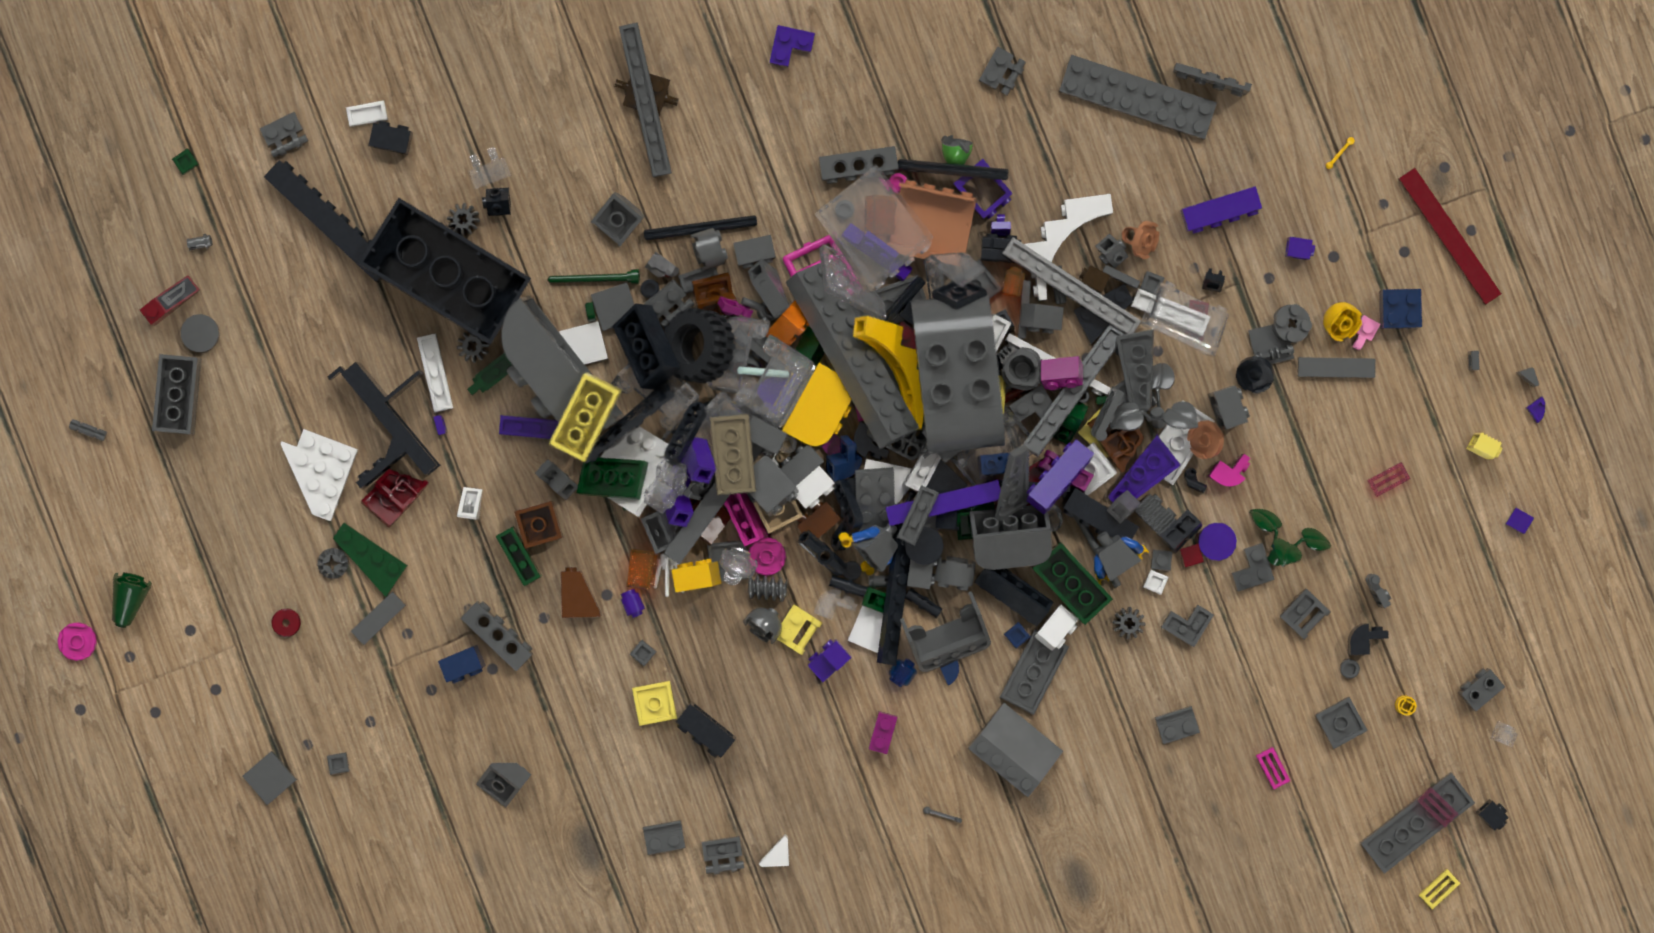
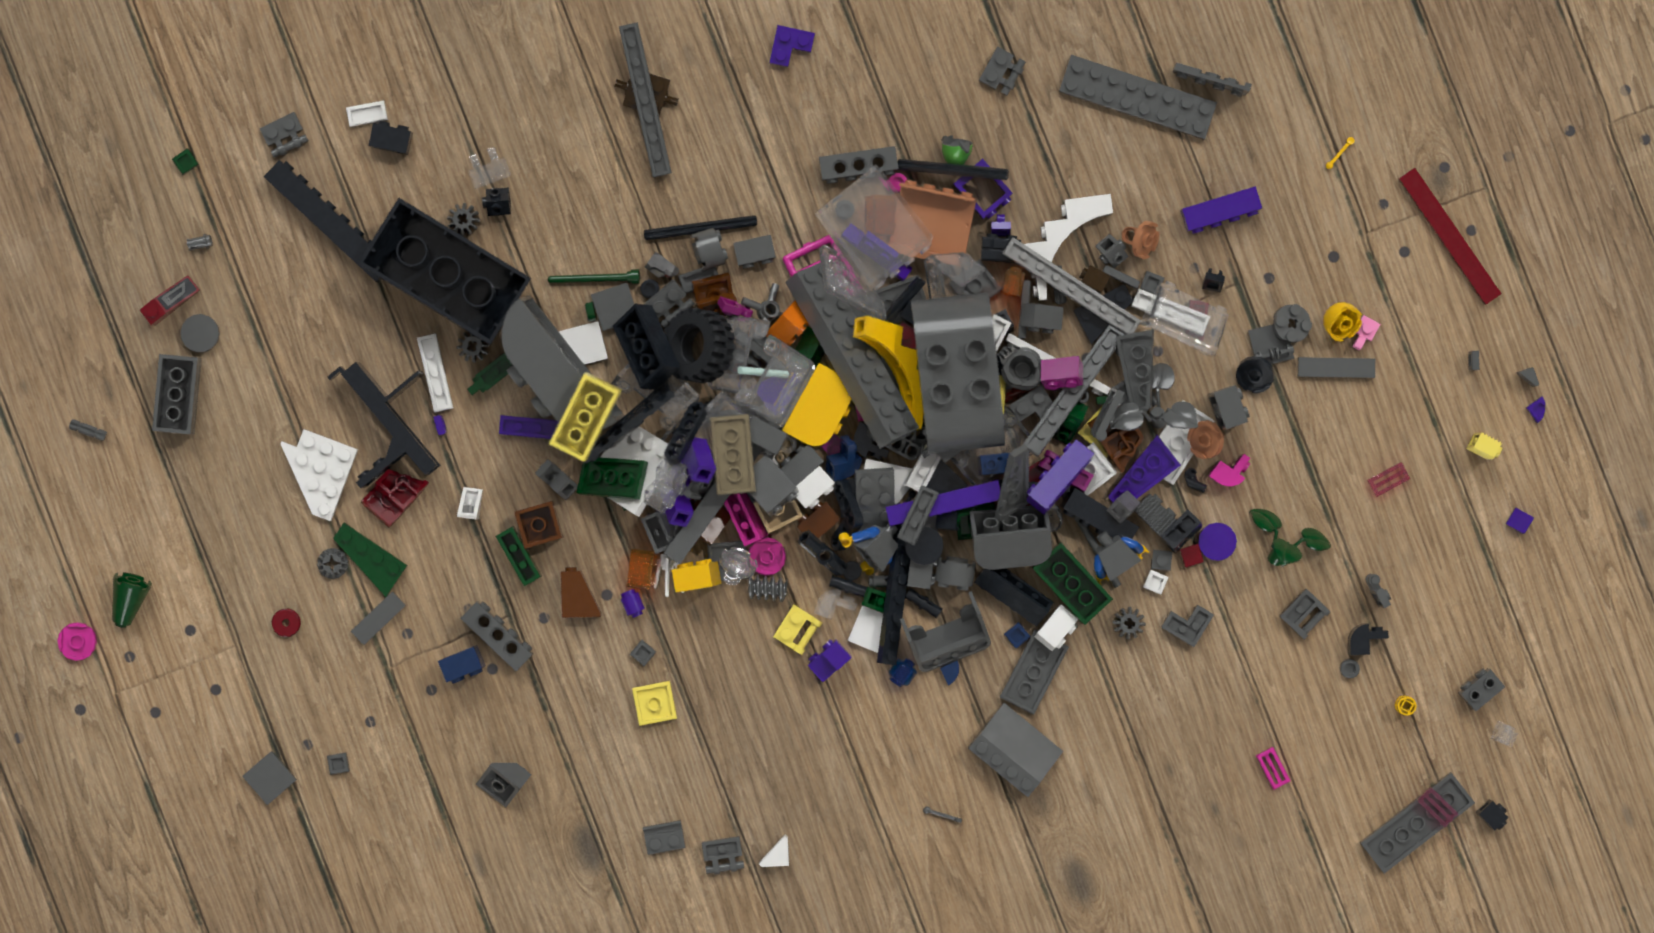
dark grey slope [591,192,645,246] -> none
black brick [676,701,736,758] -> none
dark grey cylinder [743,607,782,644] -> none
dark grey slope [748,259,790,318] -> none
magenta brick [868,711,898,754] -> none
black tile [932,278,987,309] -> none
dark grey plate [1155,706,1200,744] -> none
dark grey plate [1231,543,1275,591] -> none
dark purple brick [1285,237,1315,260] -> none
dark grey plate [1315,697,1368,749] -> none
dark blue brick [1379,289,1422,329] -> none
light yellow tile [1419,869,1461,910] -> none

